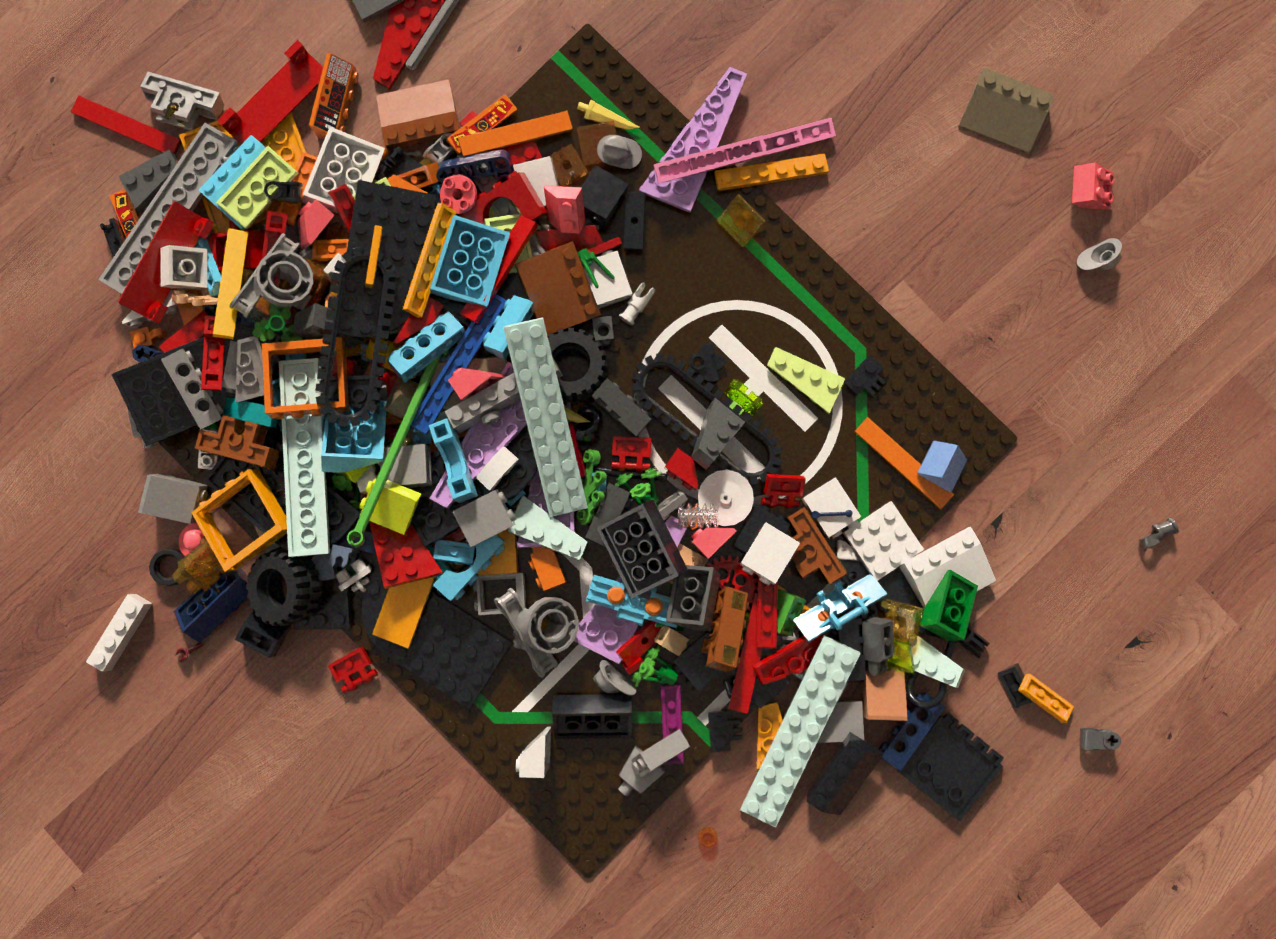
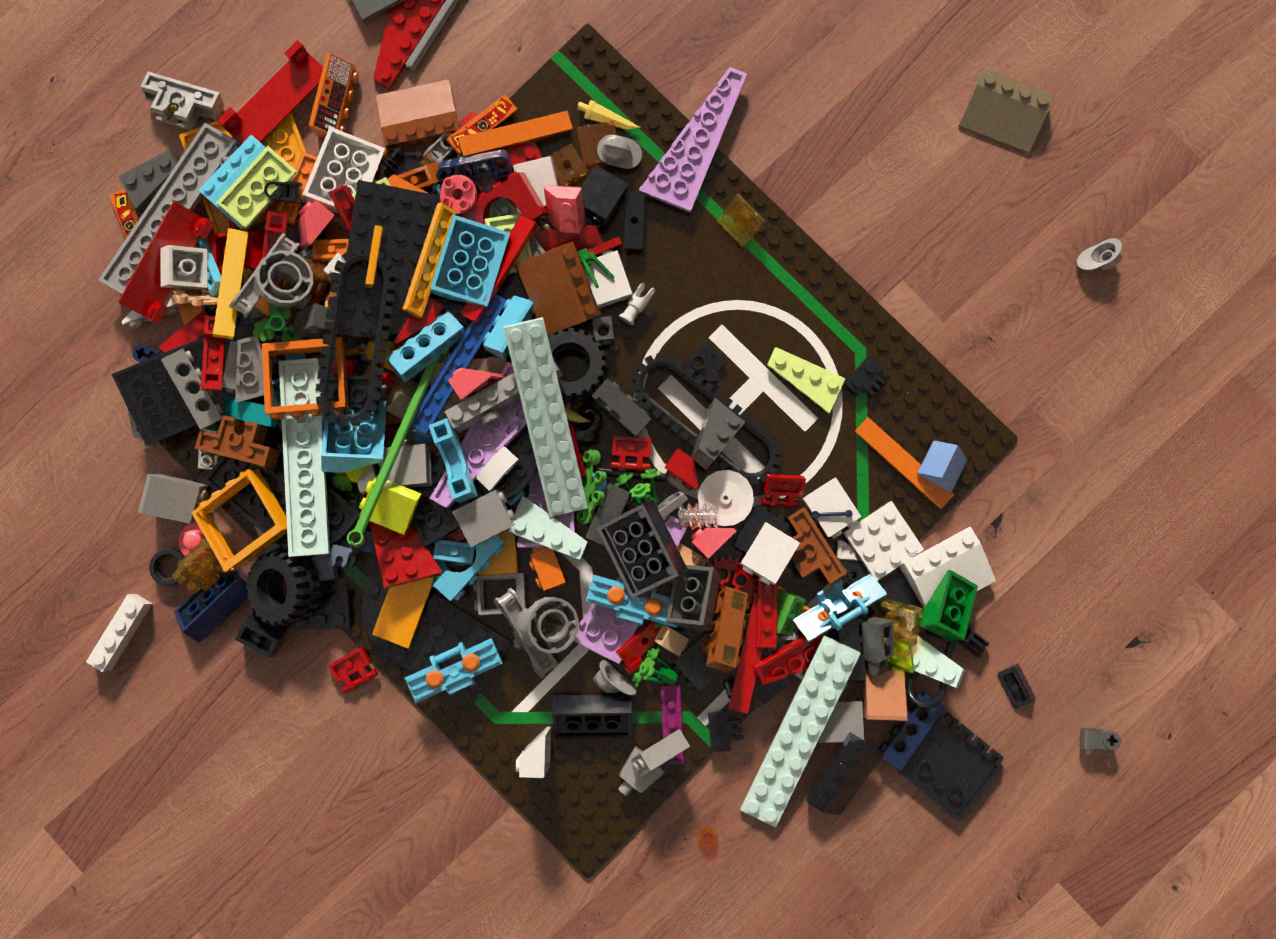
red tile [71,95,181,154] -> none
black hinge [100,218,126,259] -> none
orange plate [130,327,167,348] -> none
dark red hand [175,642,203,662] -> none
white hips [336,558,373,592] -> none
bright pink slope [653,118,836,184] -> none
light orange plate [714,154,829,191] -> none
clear neon green hinge [724,379,764,416] -> none
light orange wing [757,701,783,769] -> none
light orange tile [1018,674,1074,723] -> none
coral slope [1072,162,1115,210] -> none
dark grey connector [1139,517,1179,549] -> none
none -> medium azure piece [405,638,503,703]

